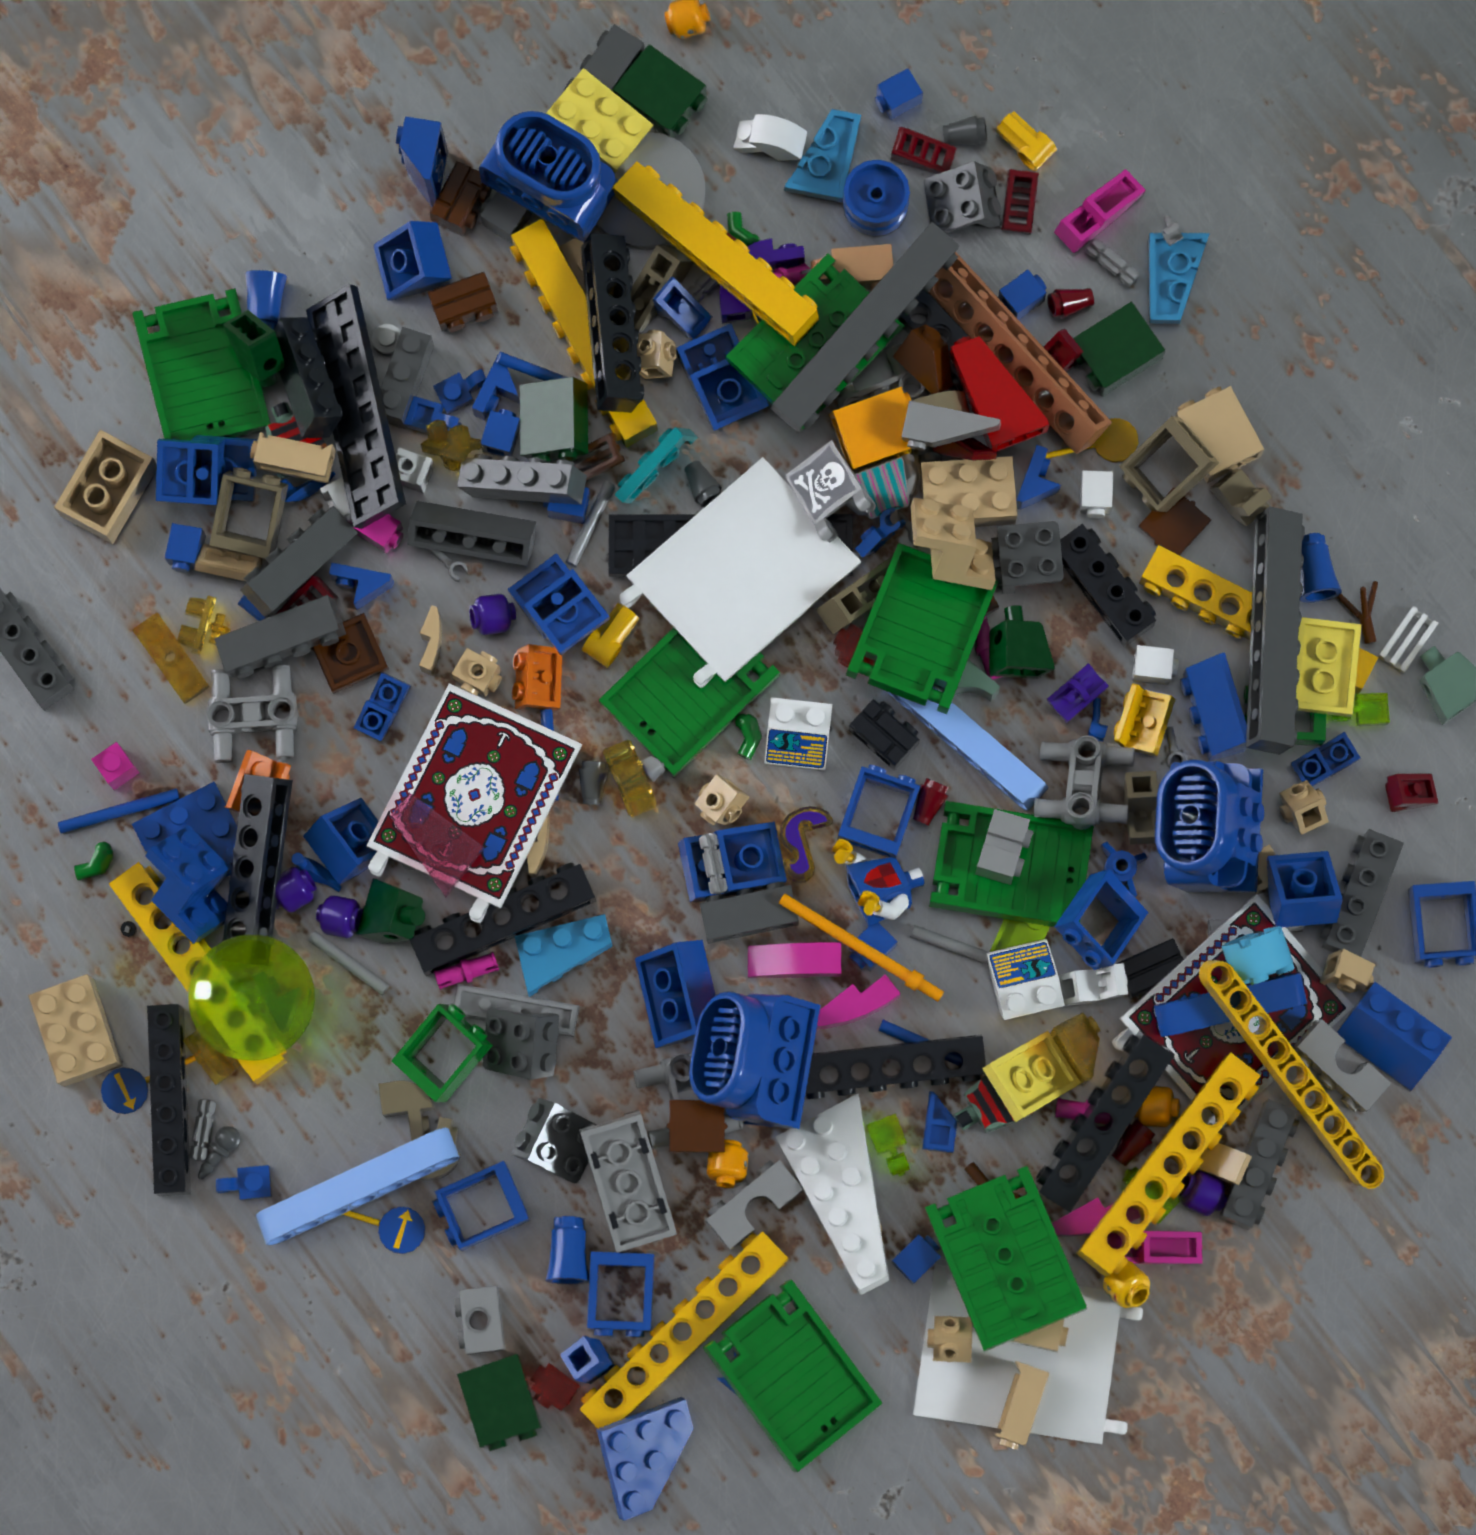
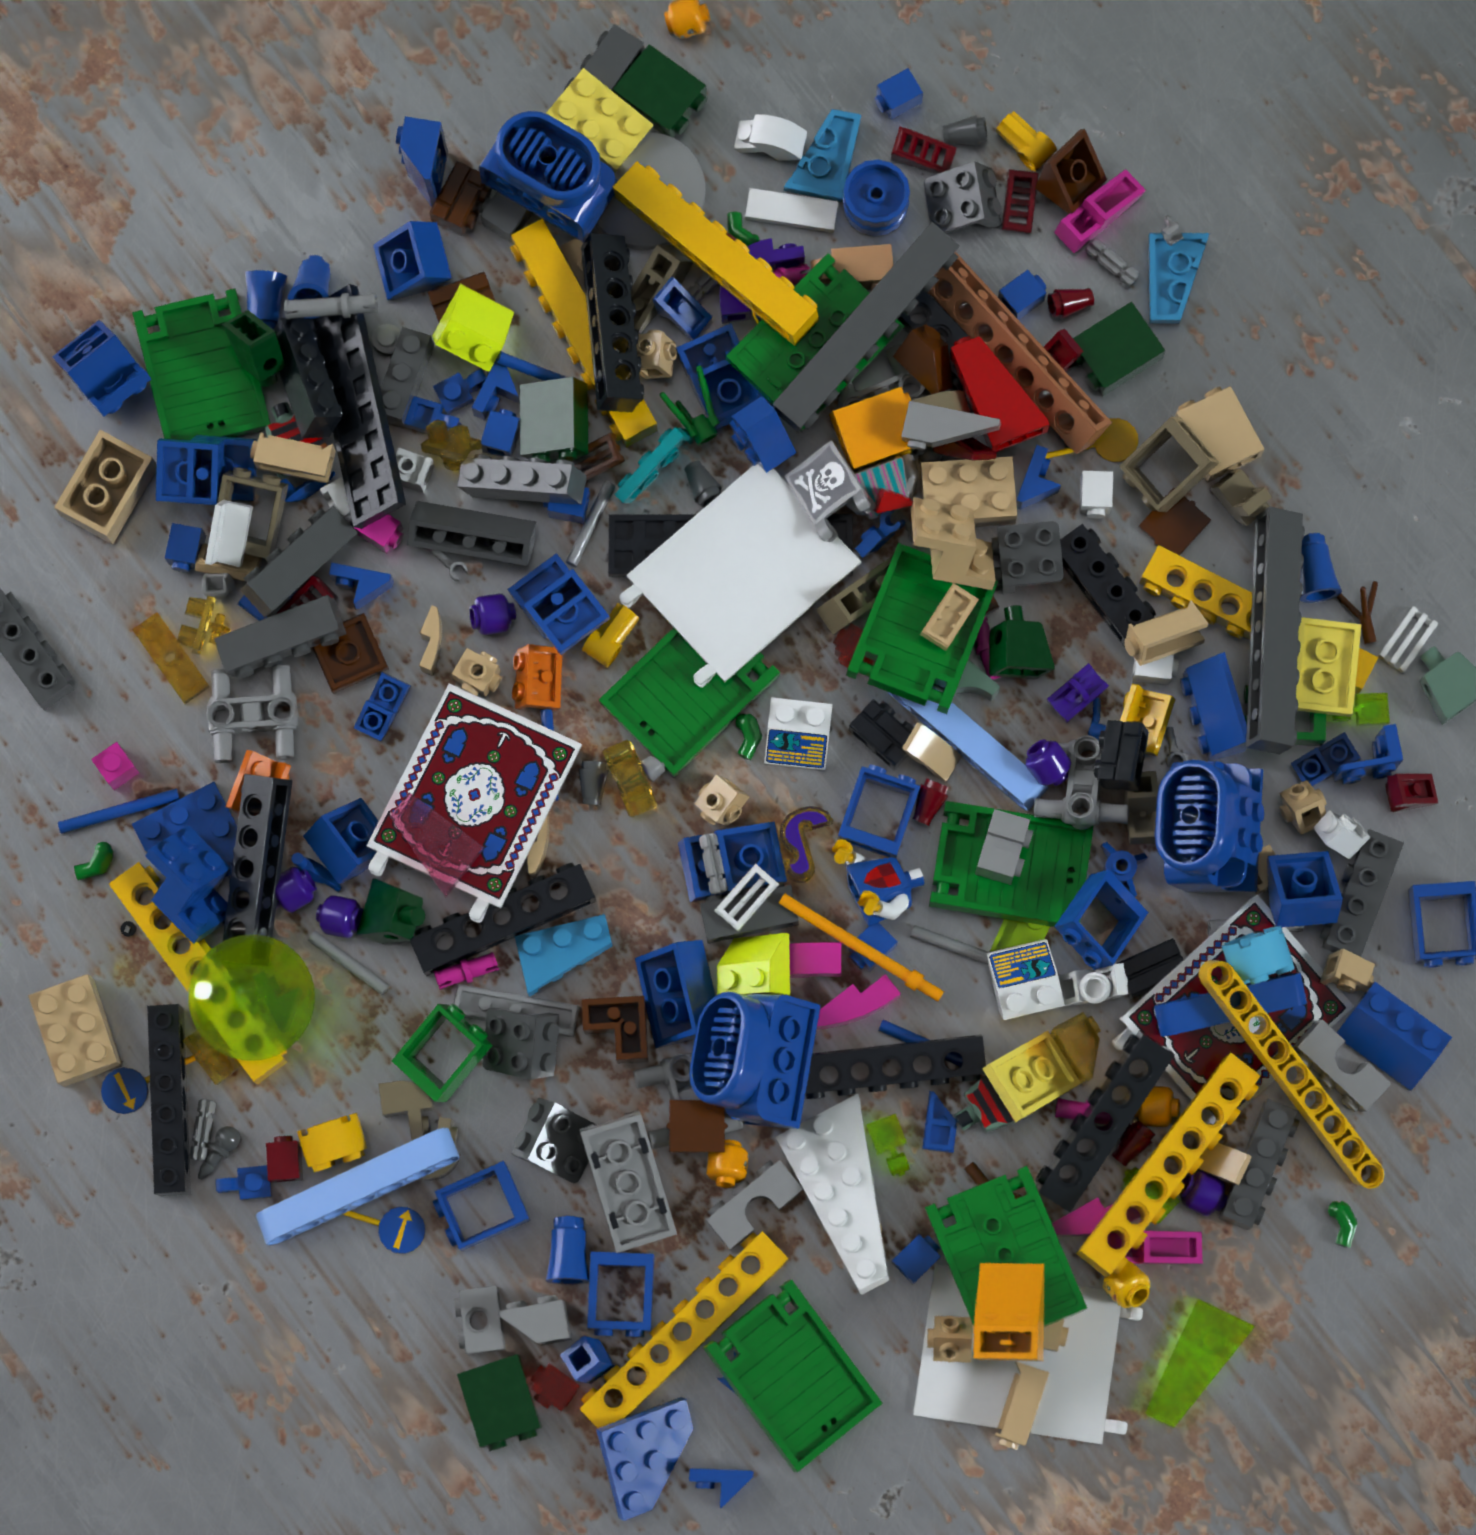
none -> blue bracket [52,320,151,417]
none -> light grey piece [202,573,235,599]
none -> white panel [205,500,253,567]
none -> dark red brick [266,1136,303,1183]
none -> light grey pin [284,293,378,319]
none -> blue plant [287,255,331,319]
none -> yellow brick [297,1112,368,1172]
none -> neon yellow slope [432,284,514,372]
none -> light grey slope [500,1295,572,1346]
none -> reddish brown brick [582,996,649,1064]
none -> green plant [660,365,720,446]
none -> blue slope [689,1468,753,1509]
none -> white tile [714,864,779,932]
none -> neon yellow slope [717,933,790,996]
none -> blue brick [729,396,796,473]
none -> white tile [745,188,839,233]
none -> red slope [873,488,913,513]
none -> tan slope [902,722,962,782]
none -> tan plate [920,583,979,651]
none -> light orange slope [973,1263,1044,1361]
none -> dark purple head [1025,739,1072,786]
none -> reddish brown slope [1035,129,1107,214]
none -> white plate [1079,972,1111,1004]
none -> black brick [1094,720,1149,791]
none -> tan window [1124,600,1208,666]
none -> clear neon green wing [1144,1299,1255,1428]
none -> white brick [1313,810,1370,859]
none -> green arm [1328,1201,1357,1248]
none -> blue bracket [1333,724,1403,785]

